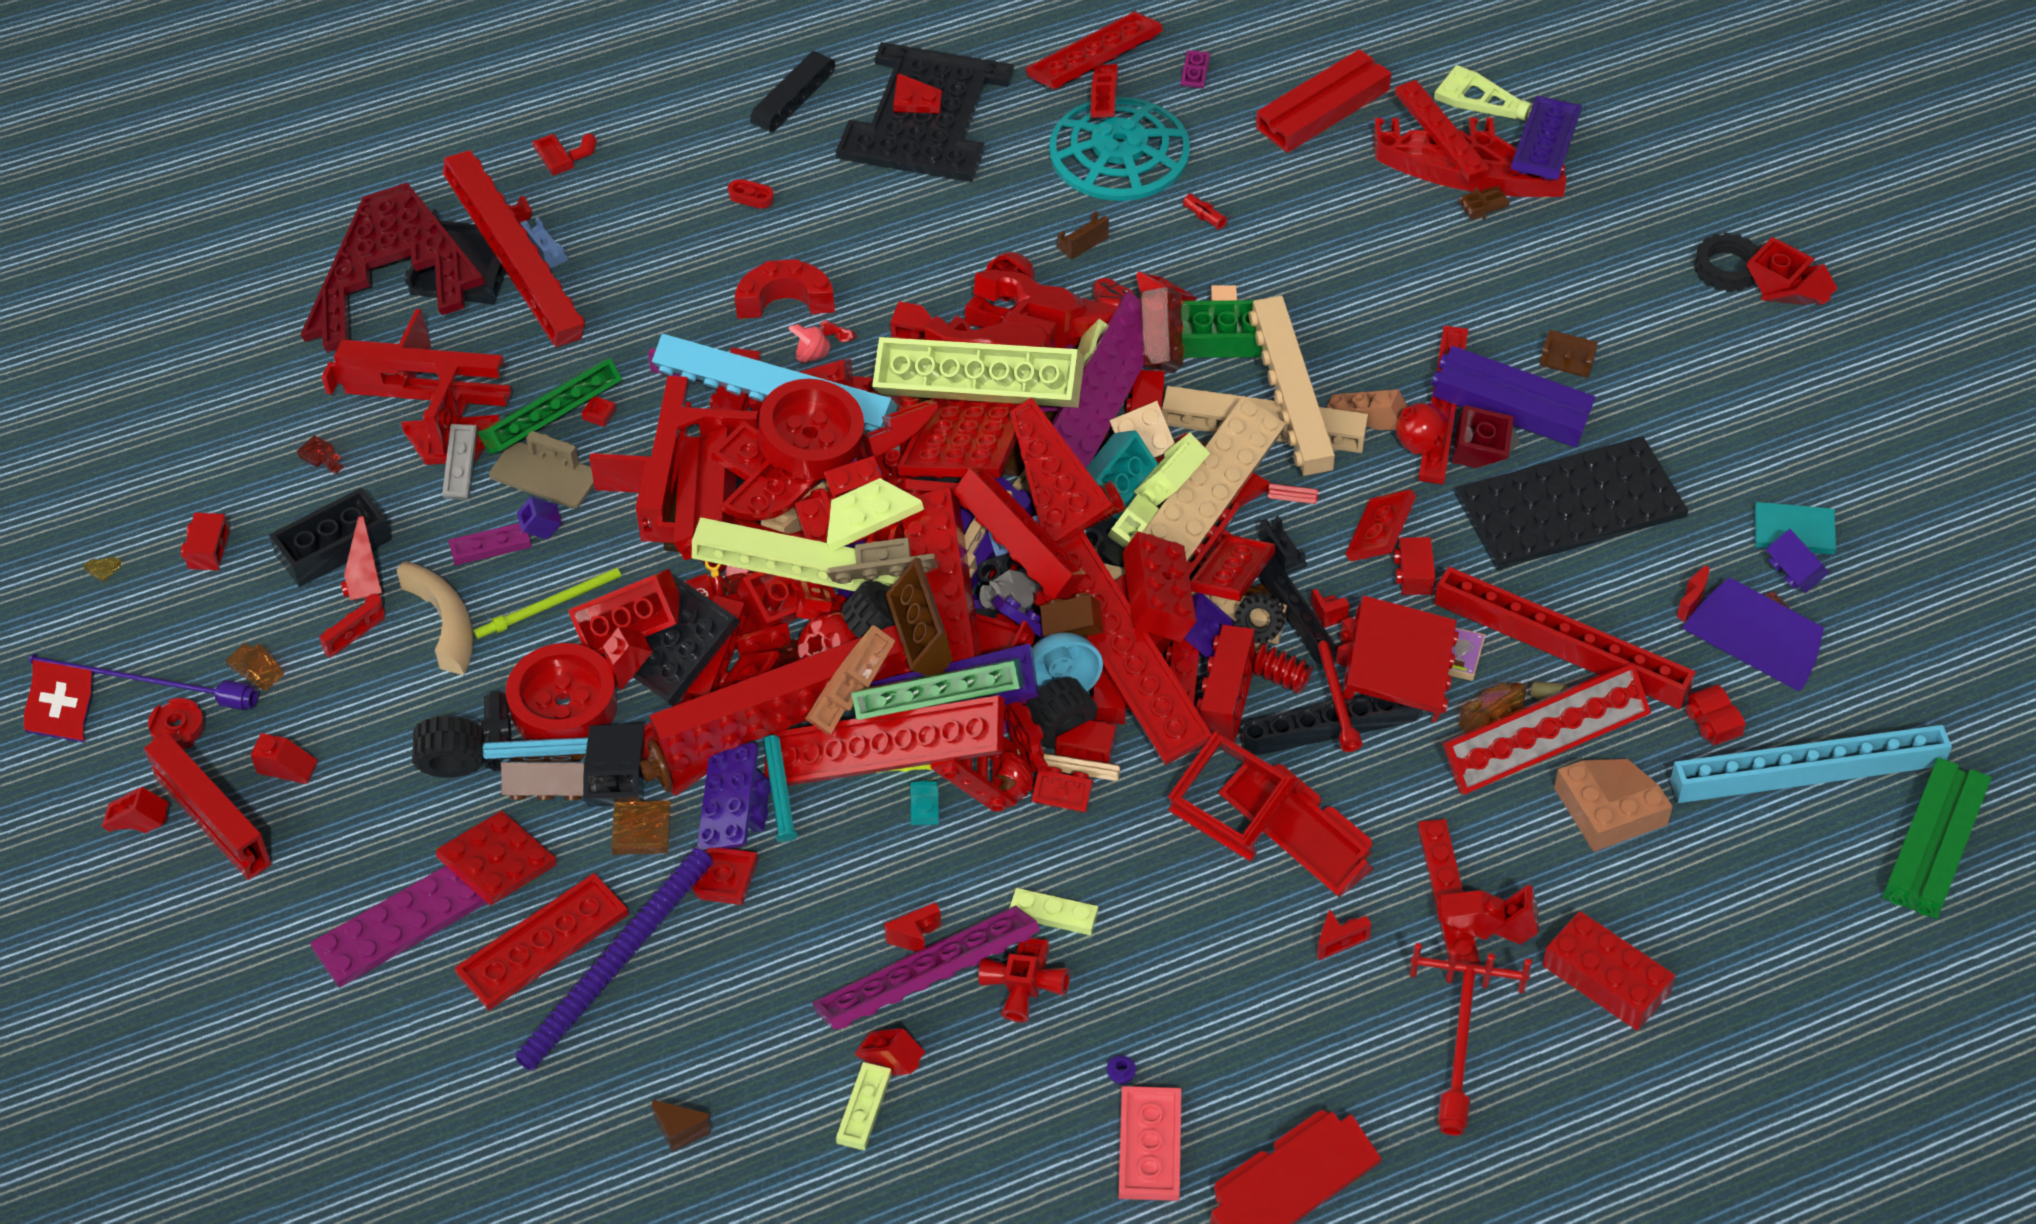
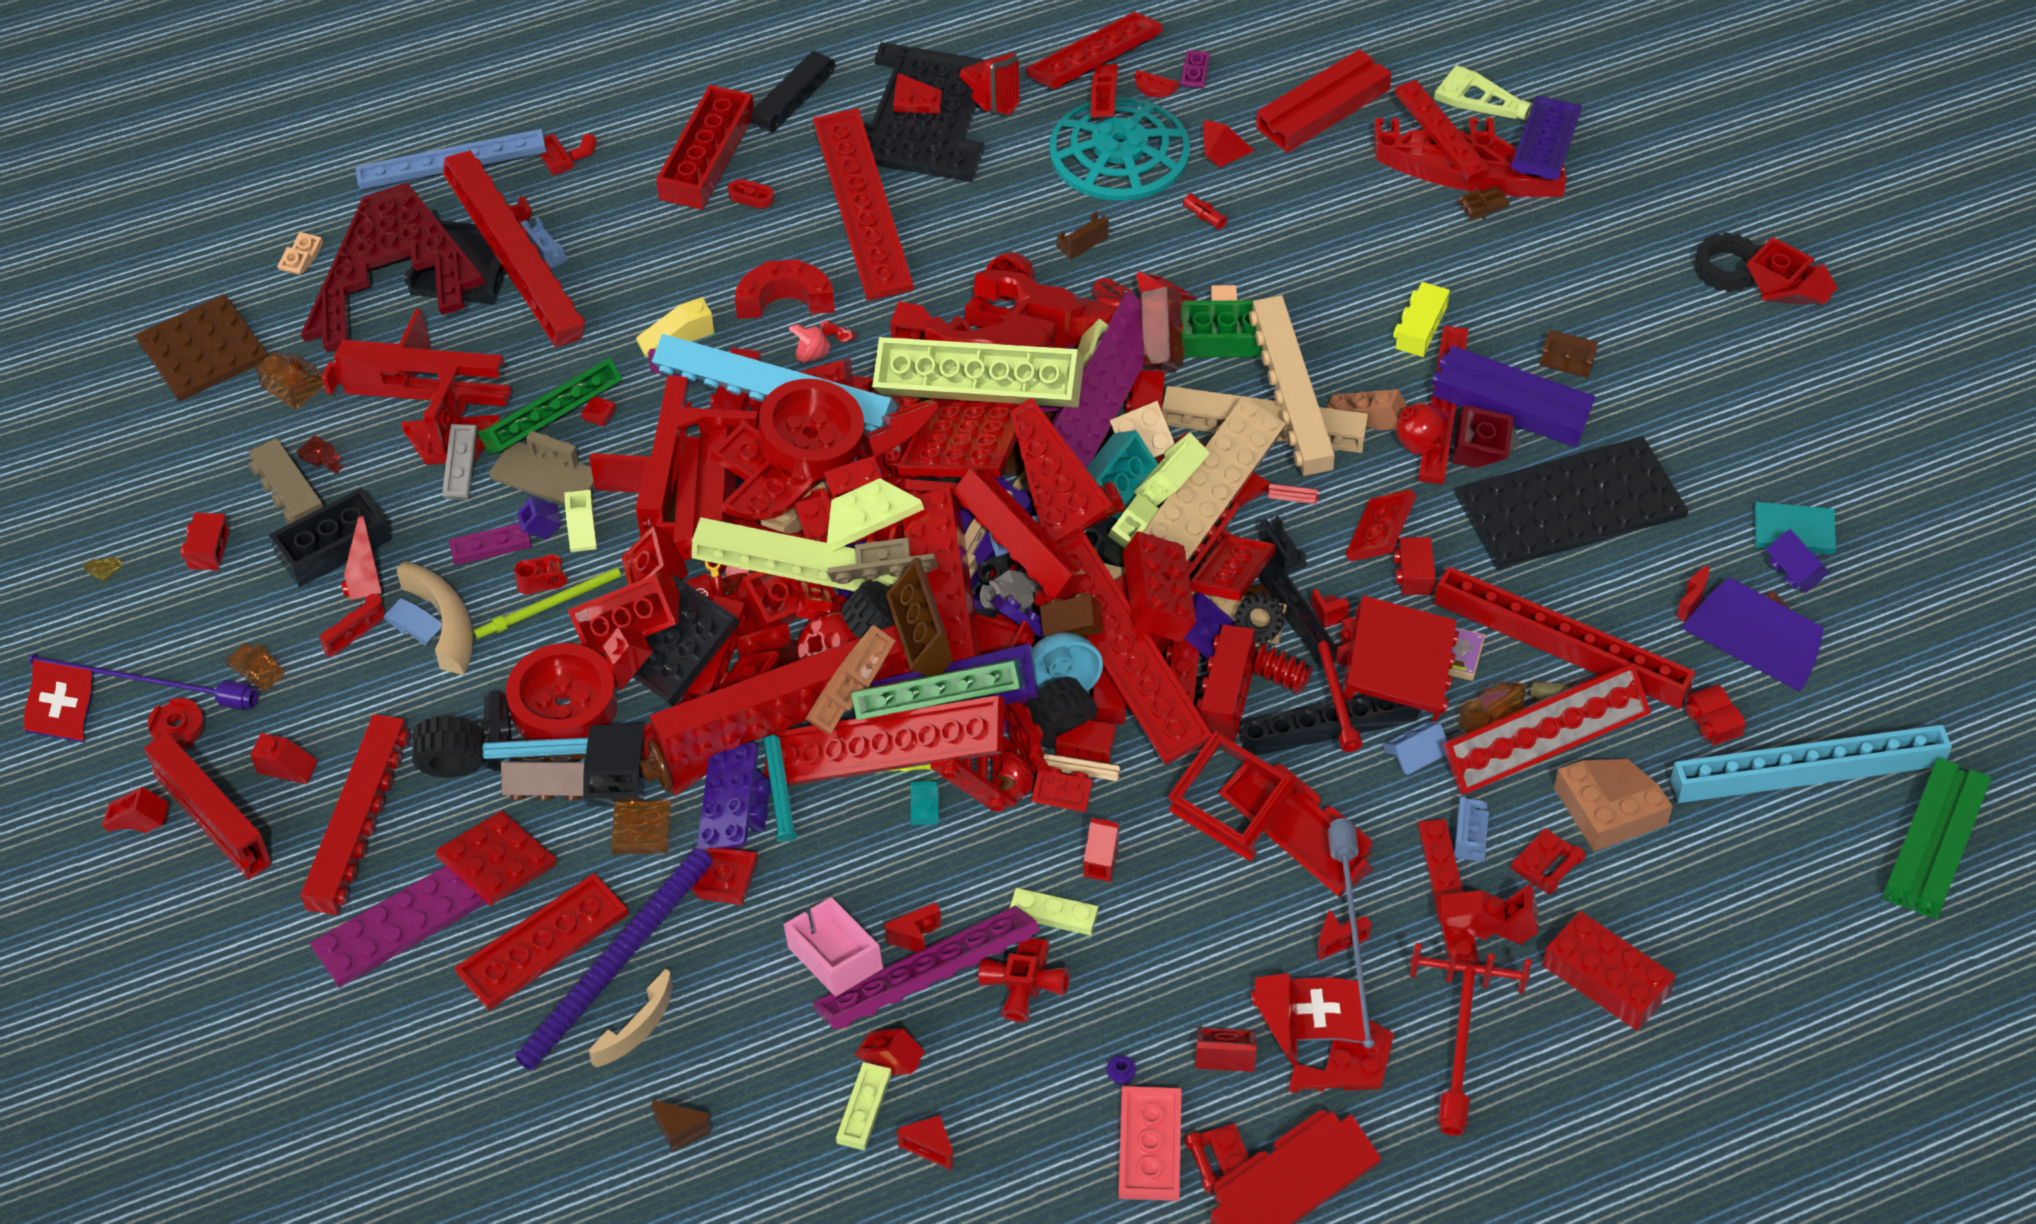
none -> reddish brown plate [135,294,269,402]
none -> dark tan brick [248,438,323,525]
none -> clear orange slope [255,352,324,410]
none -> light nougat slope [277,232,324,275]
none -> red brick [300,714,410,915]
none -> medium blue plate [355,129,546,190]
none -> medium blue slope [383,598,442,647]
none -> red piece [514,554,567,595]
none -> yellowish green slope [565,490,597,552]
none -> tan slope [589,969,673,1068]
none -> red slope [621,526,688,585]
none -> light yellow slope [636,297,714,357]
none -> red brick [656,85,754,210]
none -> bright pink piece [784,897,883,997]
none -> red plate [813,108,914,301]
none -> red slope [897,1116,954,1170]
none -> red piece [959,52,1020,116]
none -> slope [1084,818,1119,882]
none -> red tile [1135,70,1179,98]
none -> red plate [1184,1123,1249,1193]
none -> red slope [1195,1027,1256,1072]
none -> red slope [1203,120,1255,168]
none -> red slope [1251,973,1298,1065]
none -> red wing [1289,1020,1394,1093]
none -> flag [1293,818,1374,1048]
none -> medium blue panel [1383,721,1447,775]
none -> neon yellow brick [1393,282,1450,357]
none -> medium blue hinge [1454,796,1489,862]
none -> red plate [1511,828,1586,895]

